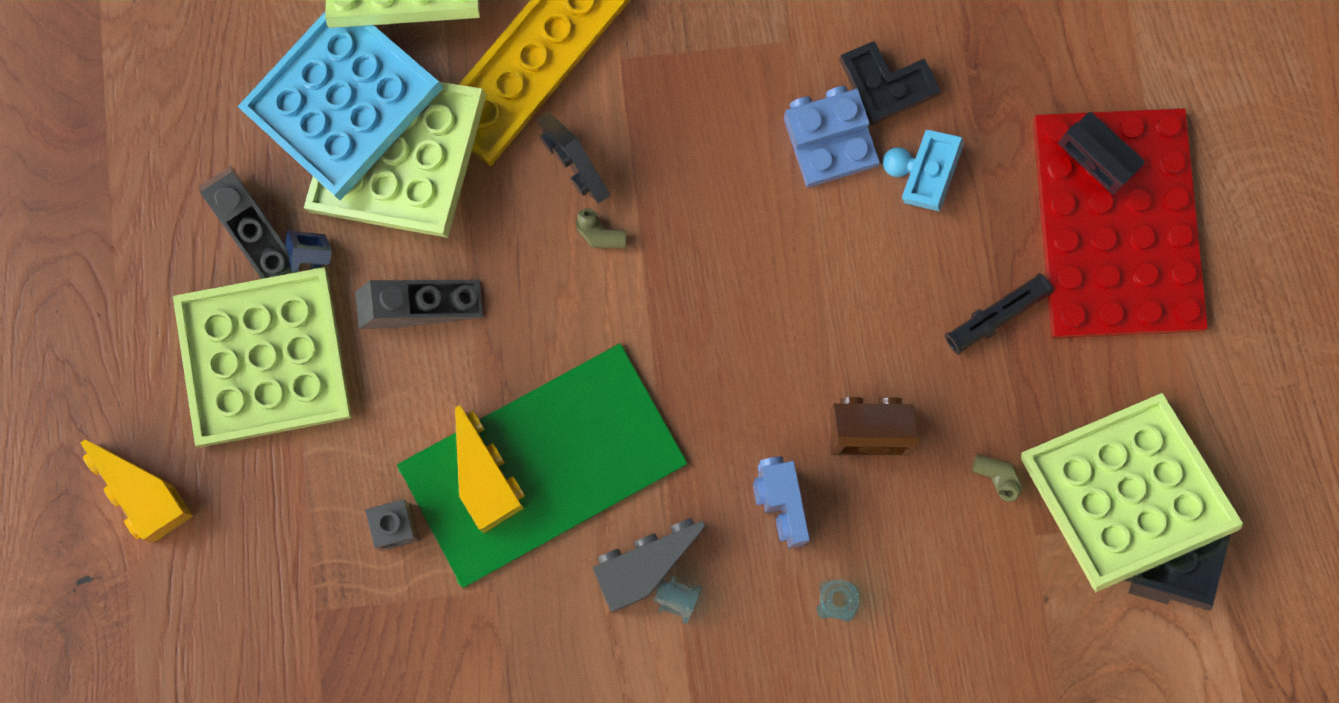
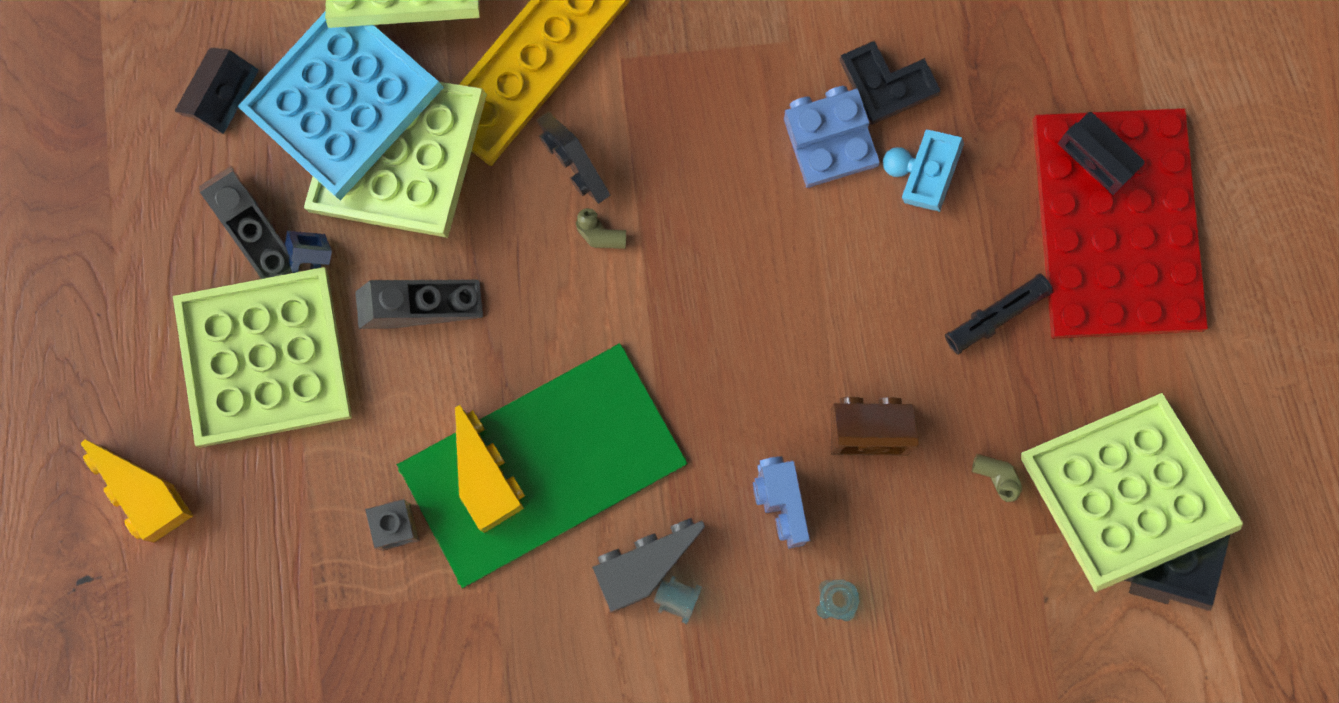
none -> black panel [175,48,259,134]

